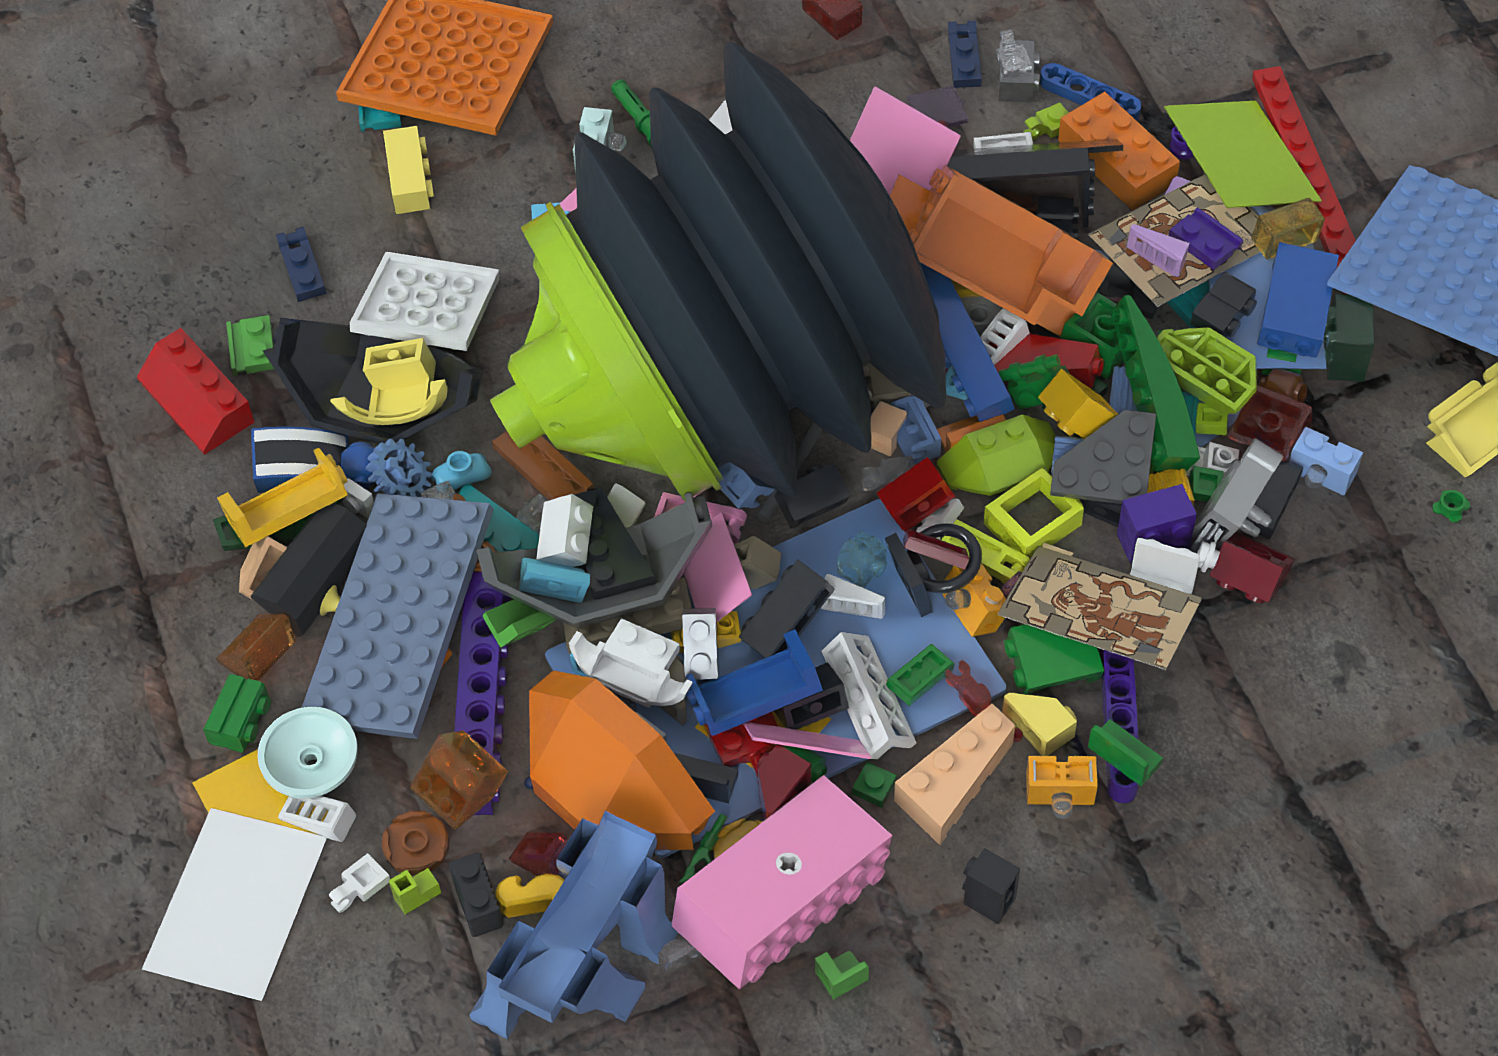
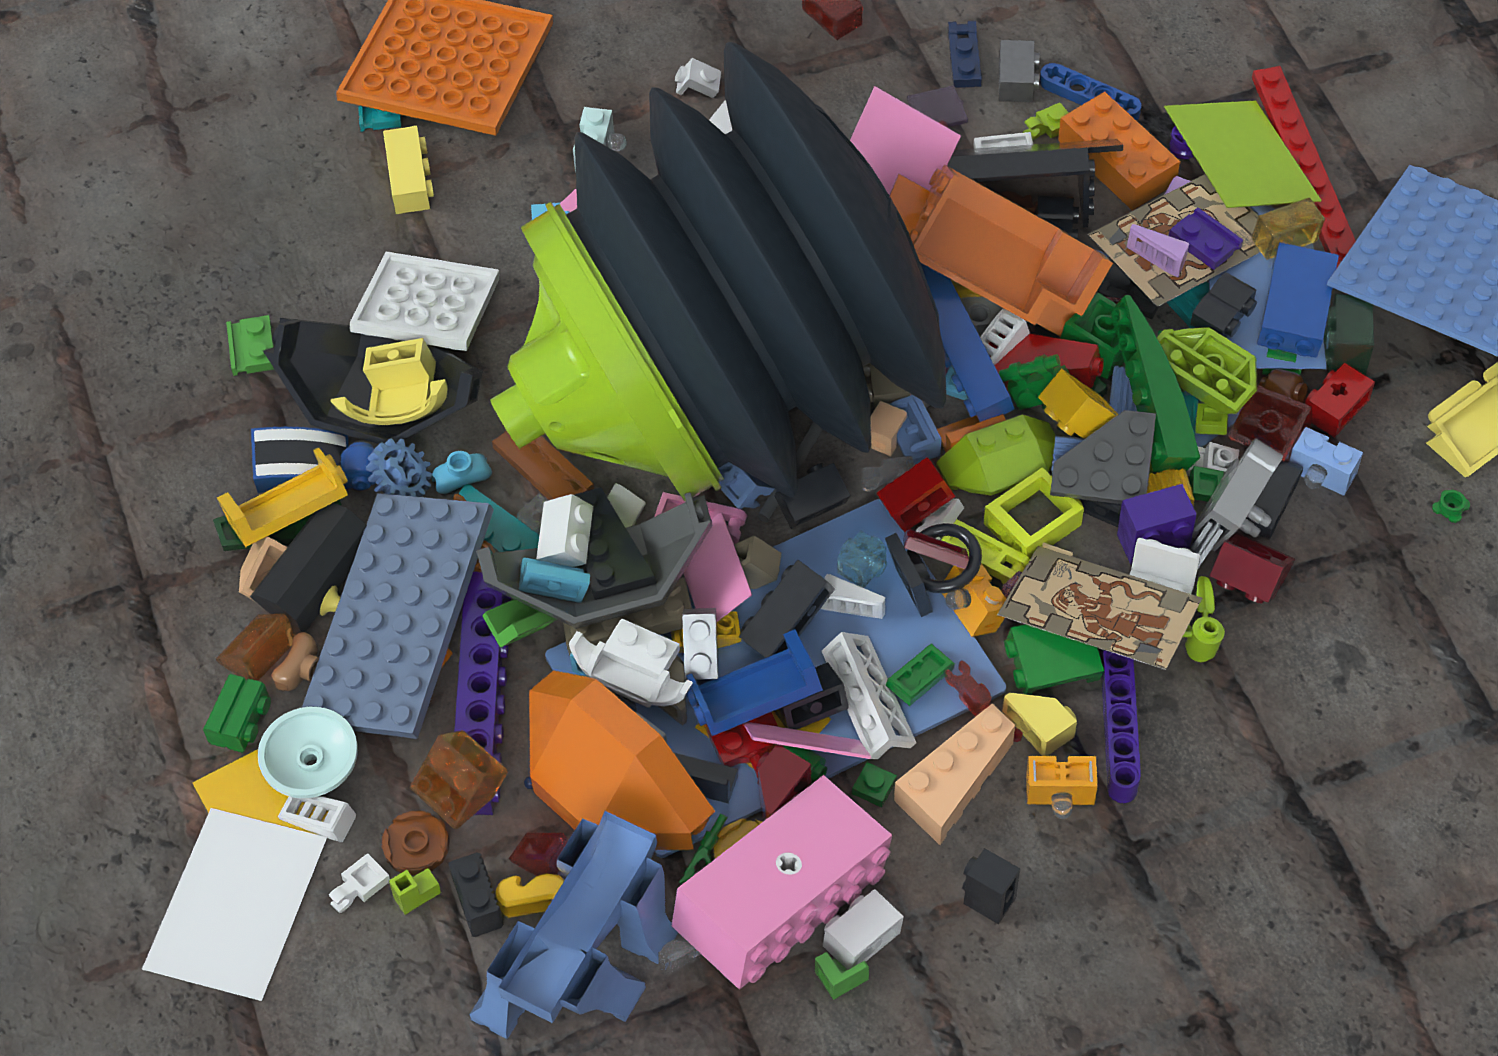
red slope [137,328,255,455] -> none
dark blue plate [276,226,326,302] -> none
white plate [343,478,374,519] -> none
clear slope [420,481,456,500] -> none
green pin [611,79,652,148] -> none
clear plate [996,30,1032,78] -> none
green panel [1088,719,1163,786] -> none
white plate [1197,541,1220,573] -> none
none -> medium nougat piece [271,632,319,691]
none -> white bracket [675,58,721,98]
none -> white brick [823,889,904,970]
none -> lime plant [1183,576,1225,662]
none -> red brick [1304,363,1375,438]

